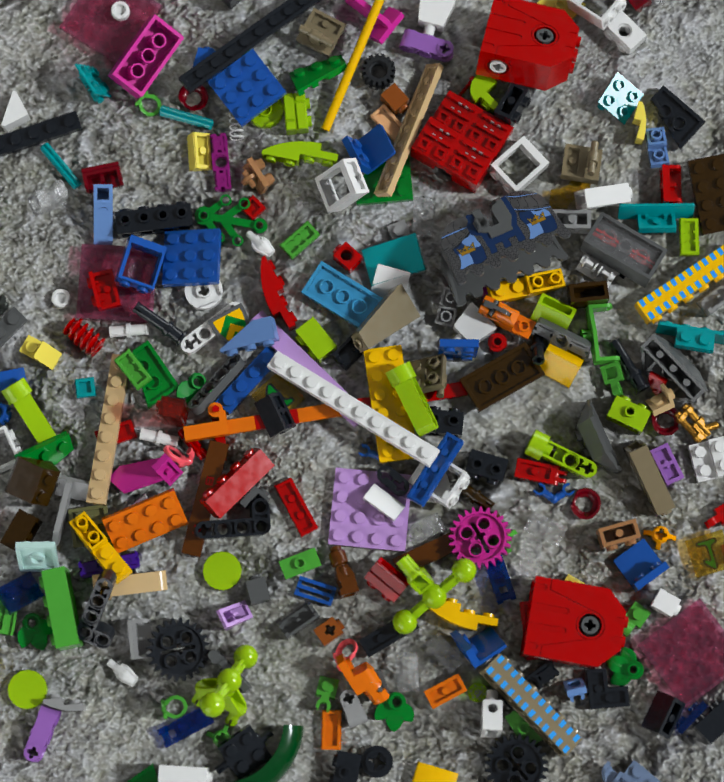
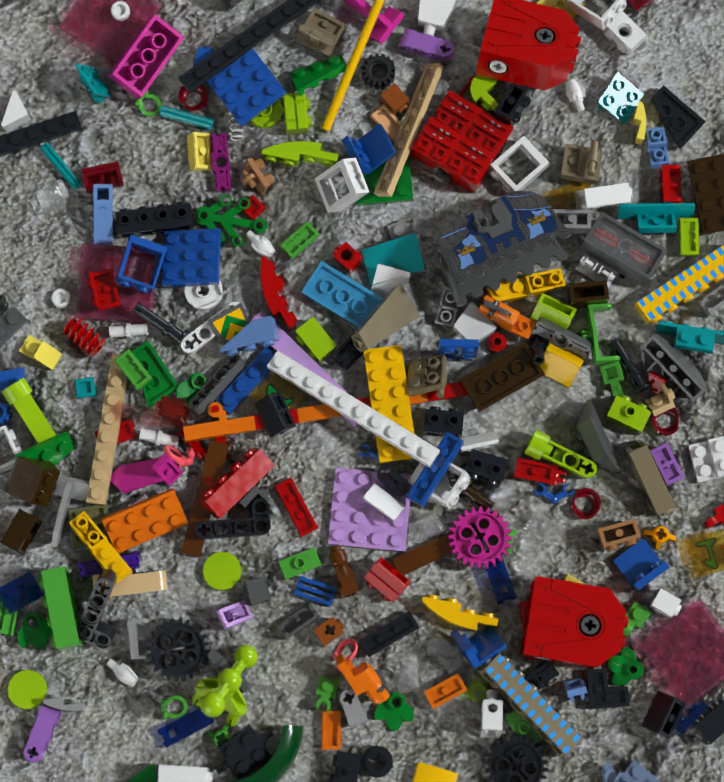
light aqua plate [15,541,59,572] -> none
lime beam [385,361,438,437] -> none
lime connector [392,554,477,634] -> none
pearl gold piece [674,403,719,443] -> none
none -> white slope [460,432,499,453]
none -> white piece [566,78,585,112]

